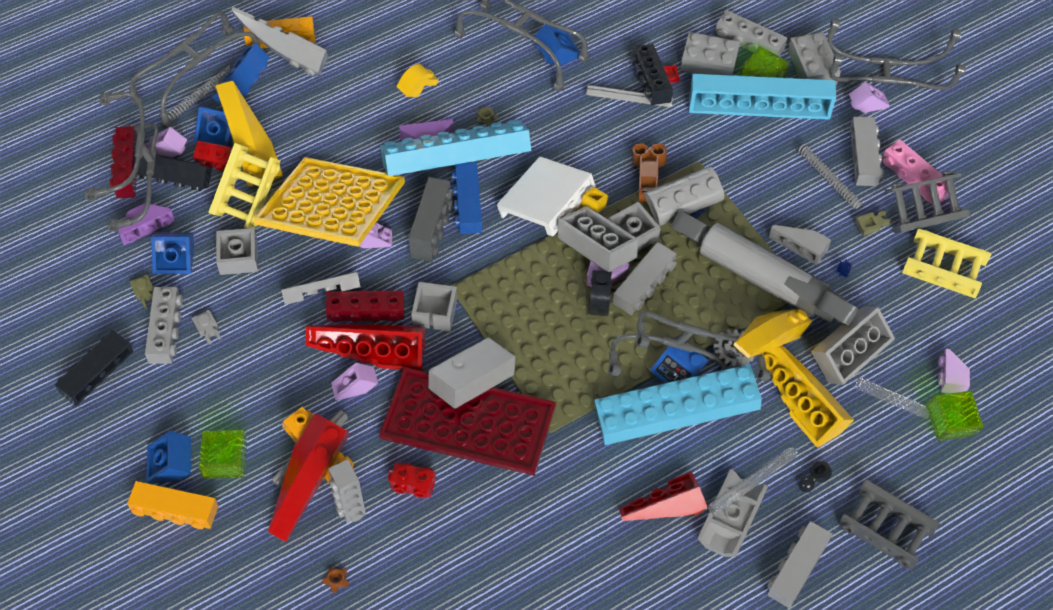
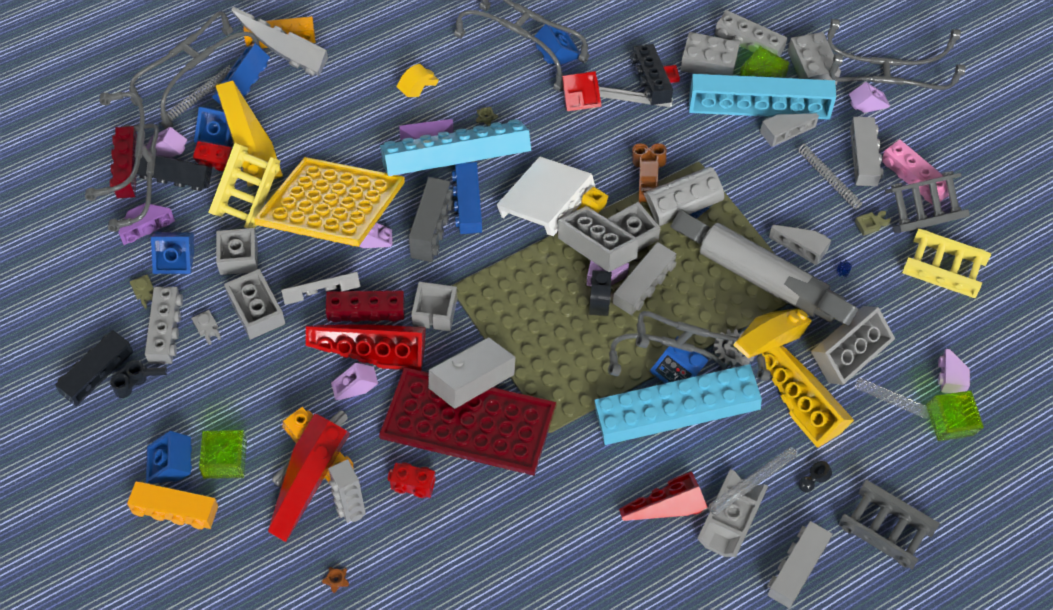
none -> black beam [110,360,167,398]
none -> light grey brick [224,269,285,340]
none -> plate [562,71,602,111]
none -> light grey slope [760,113,819,147]

